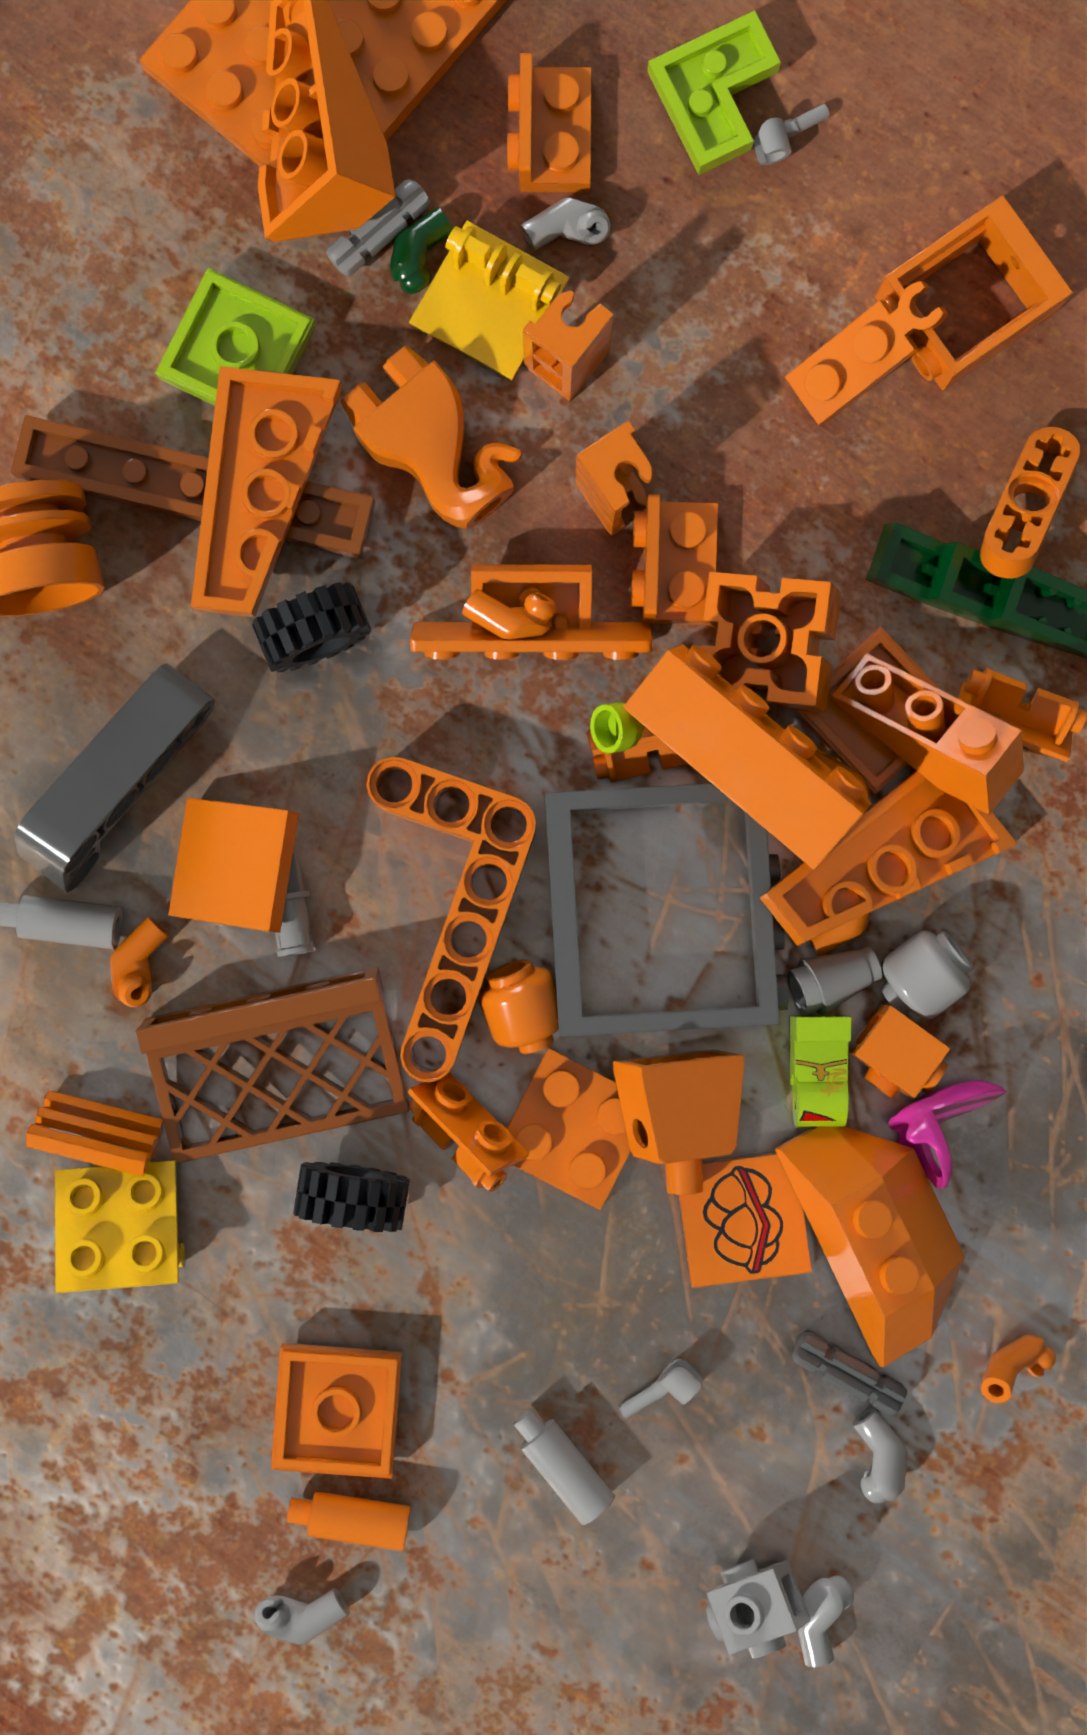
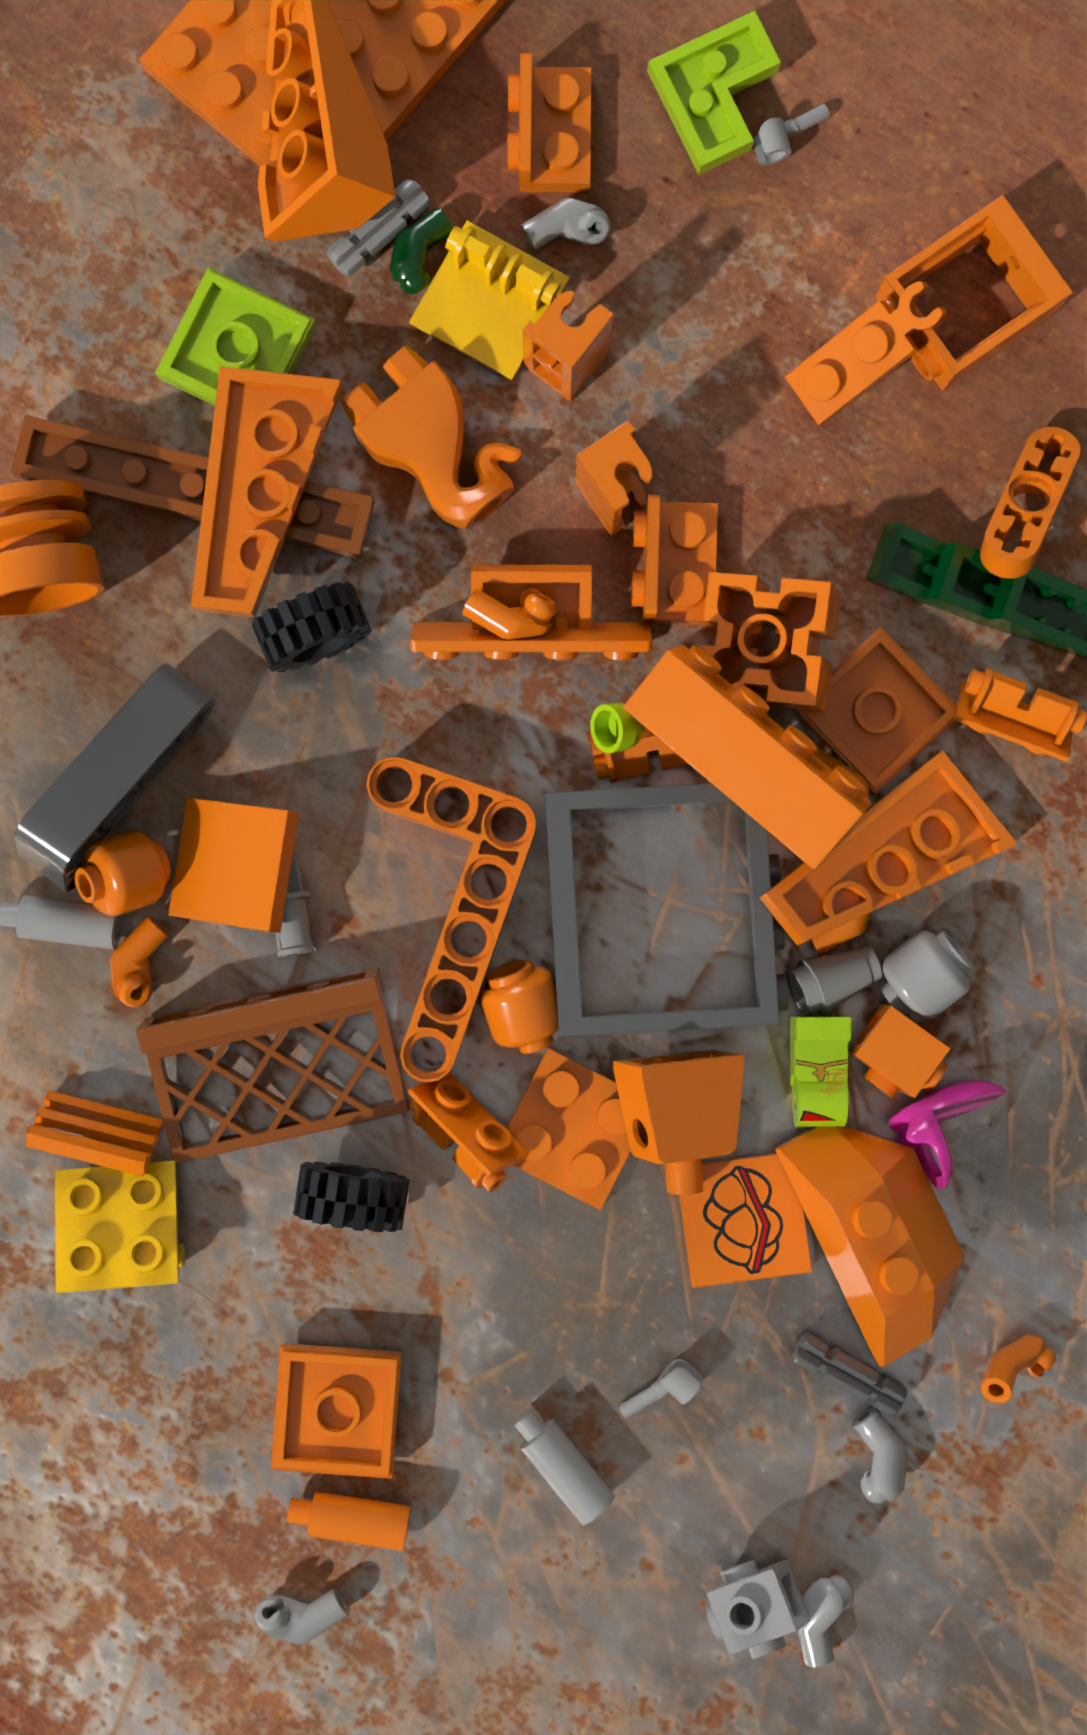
orange slope [832,653,1024,815] -> none
none -> orange head [75,830,171,917]

